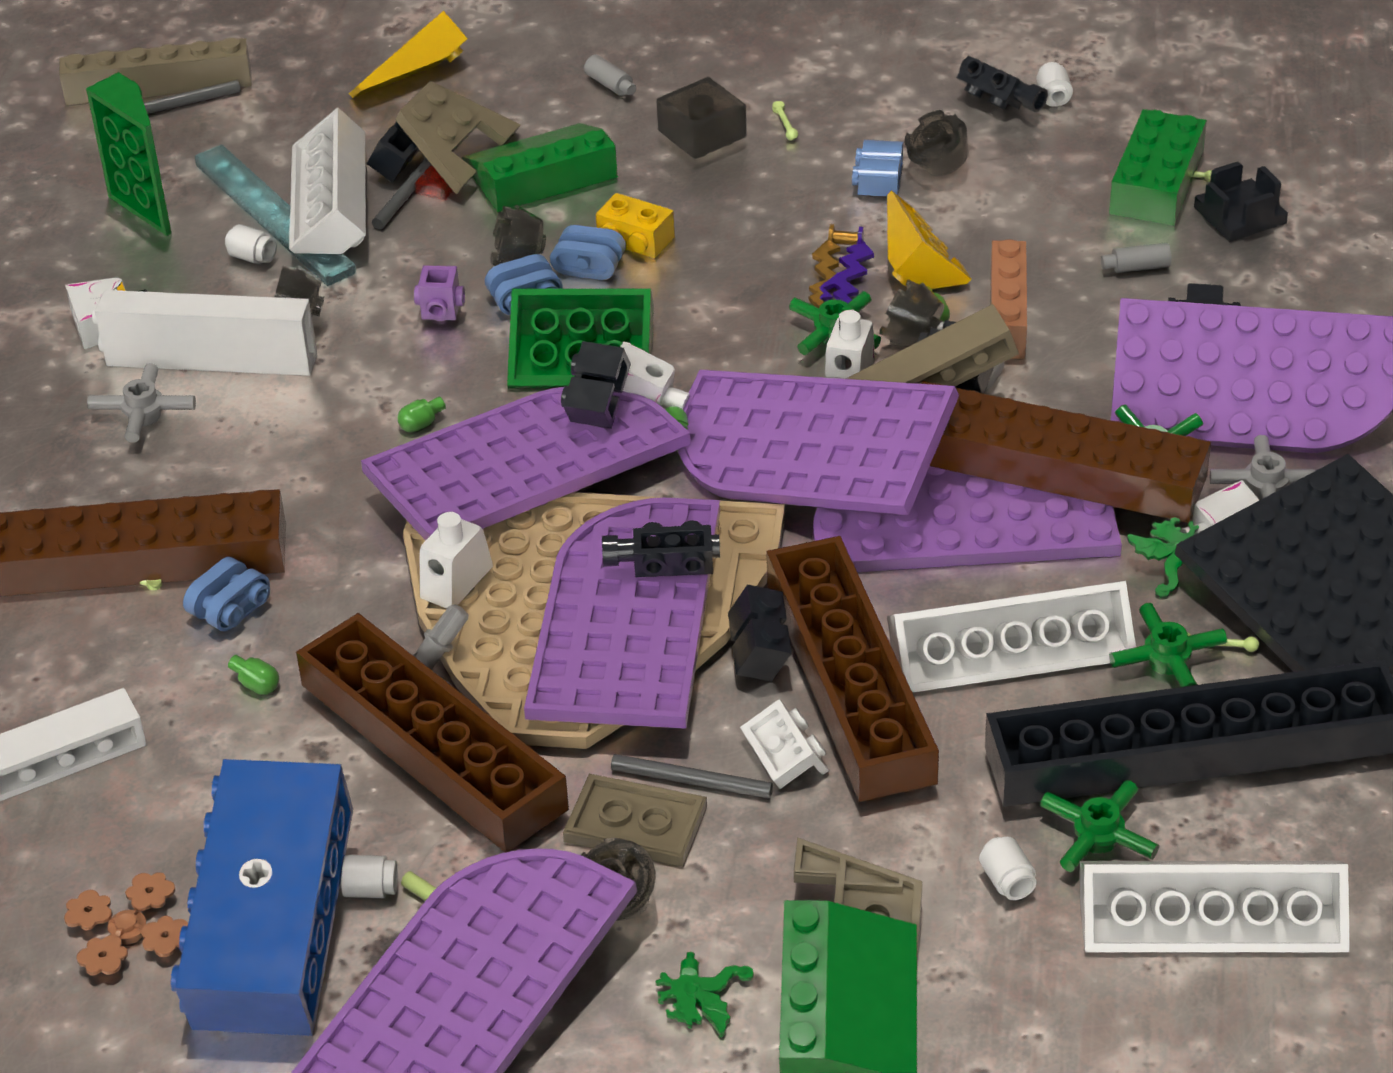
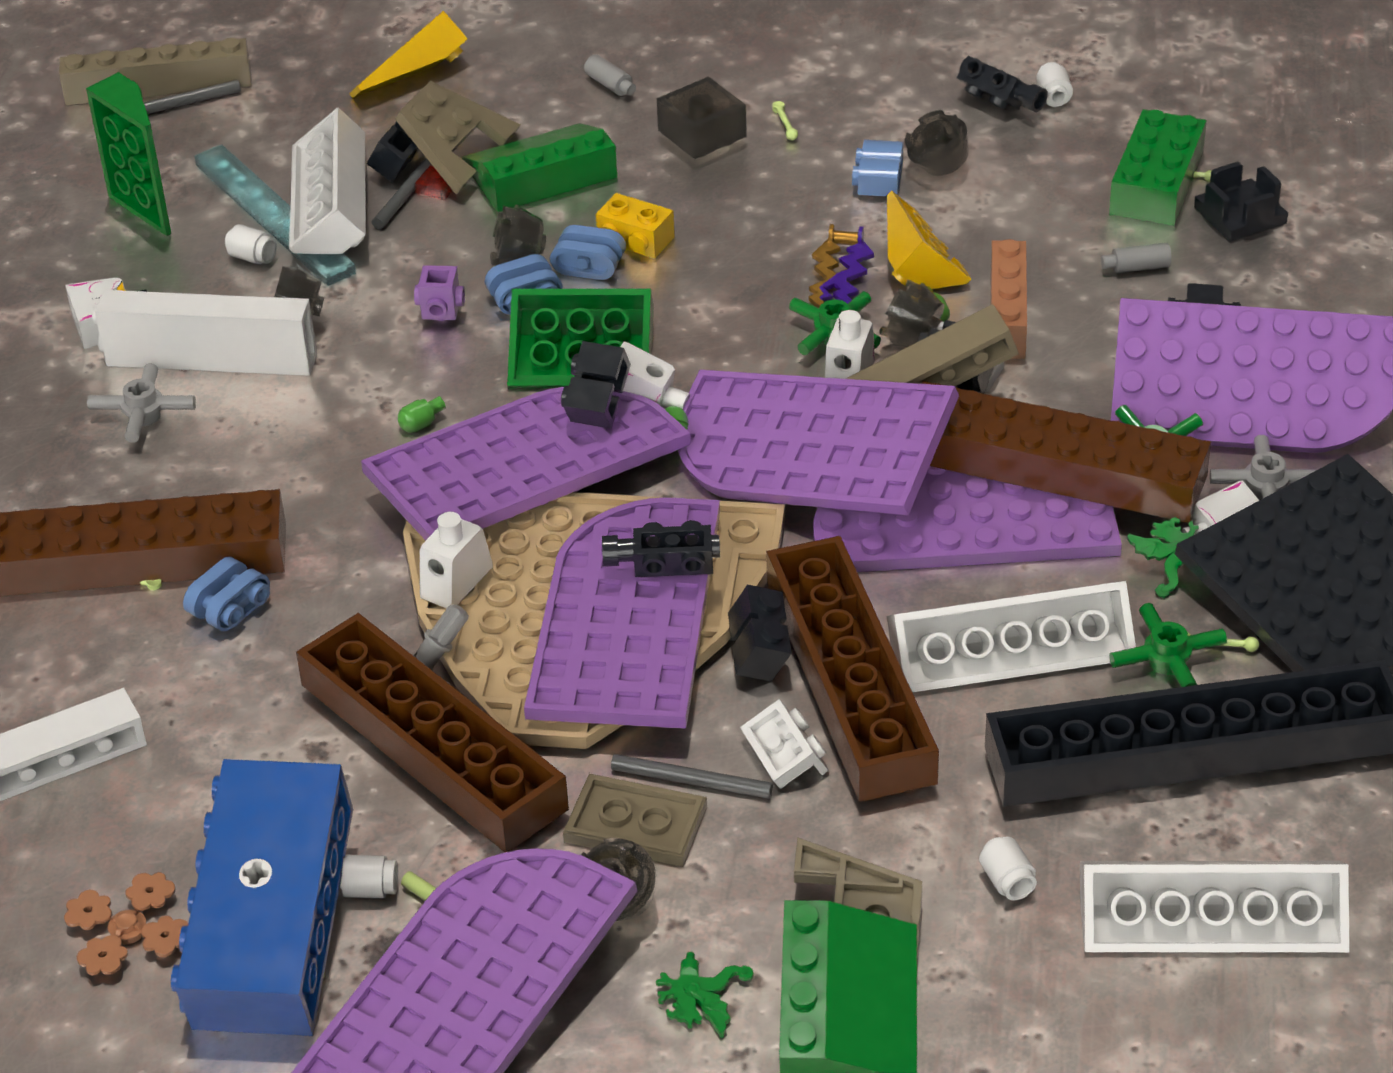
bright green cylinder [228,655,279,695] -> none
green bar [1040,780,1159,872] -> none

